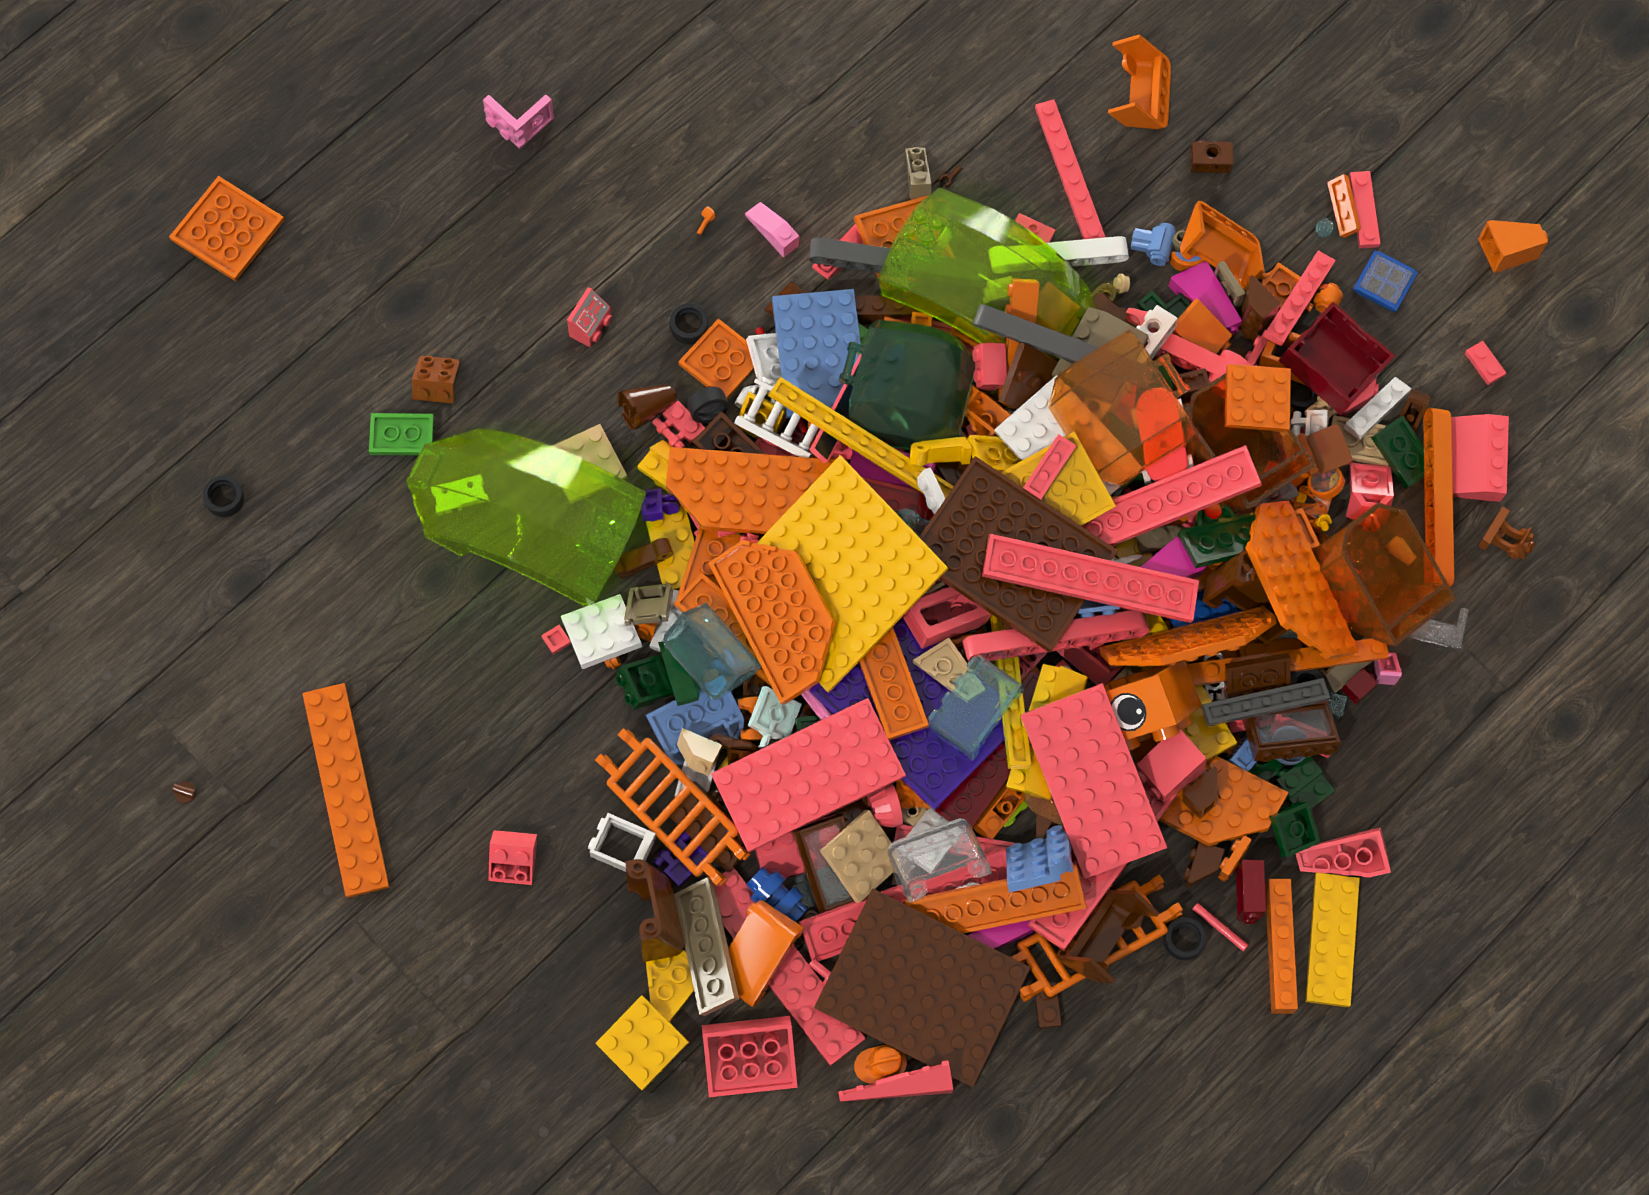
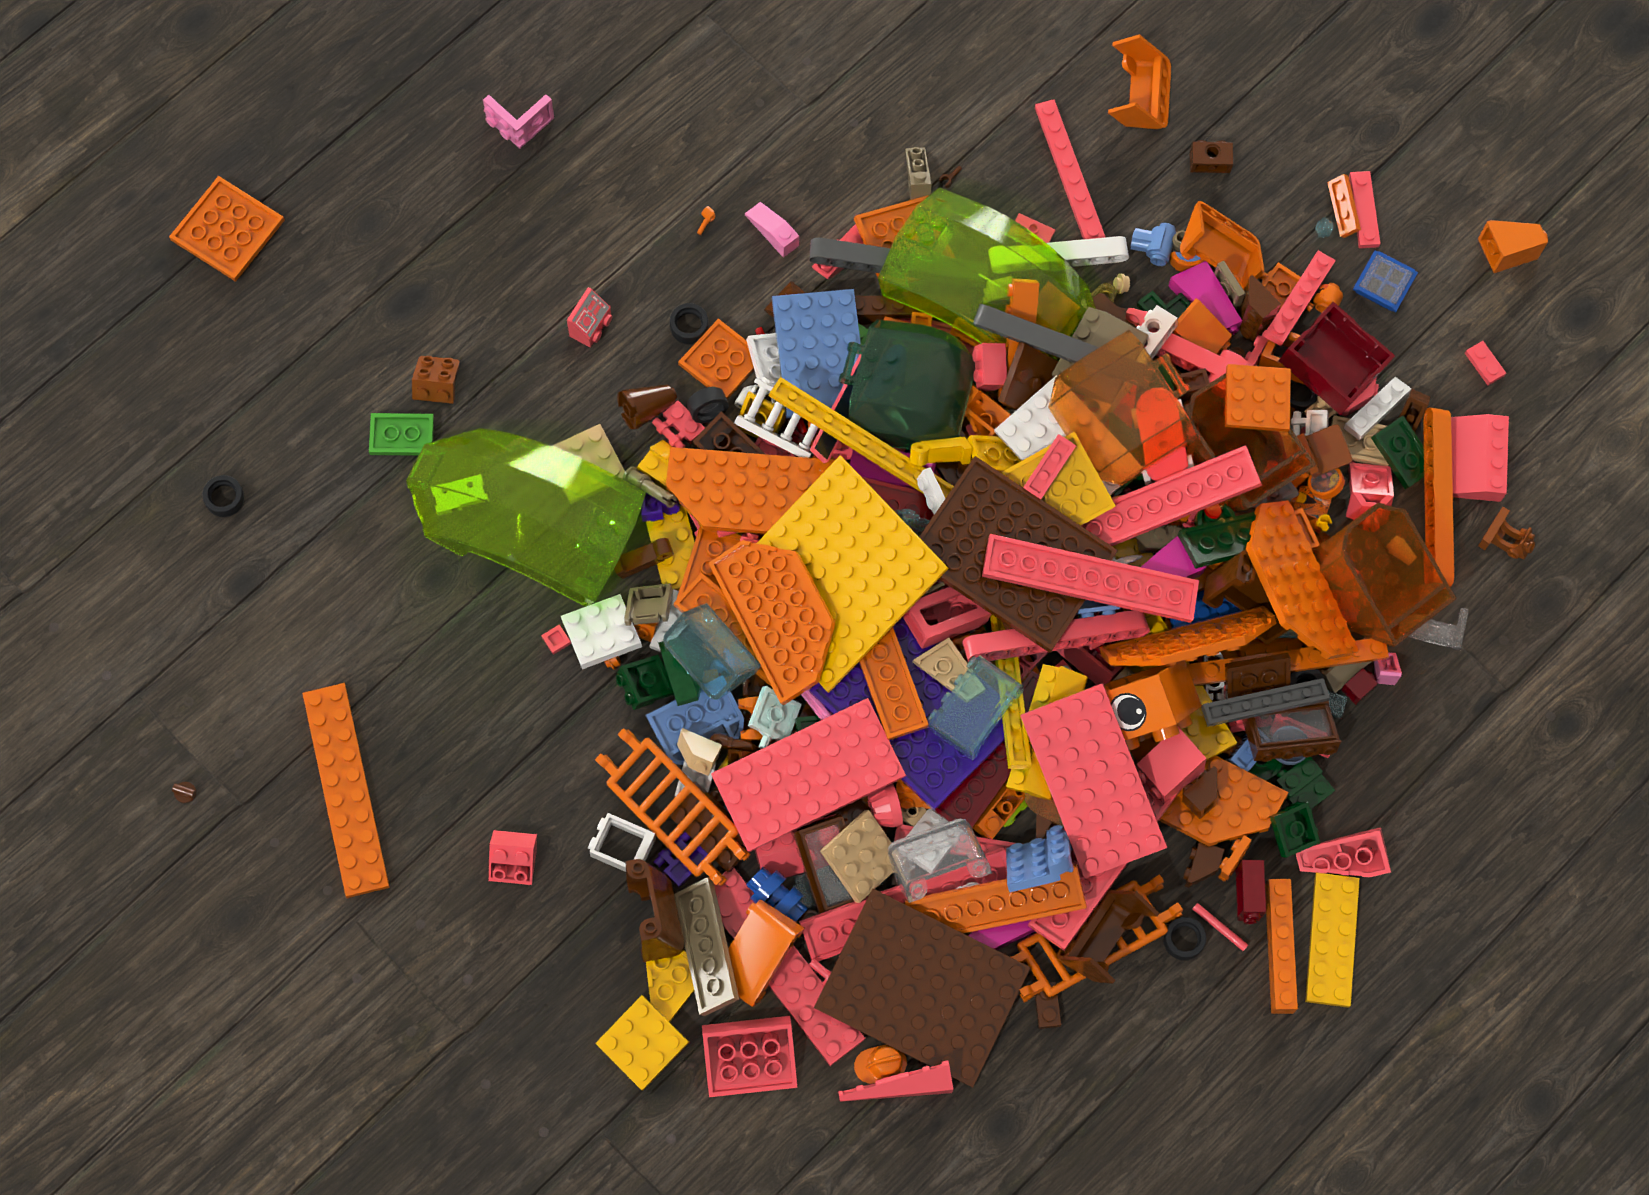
none -> dark tan pin [623,466,677,508]

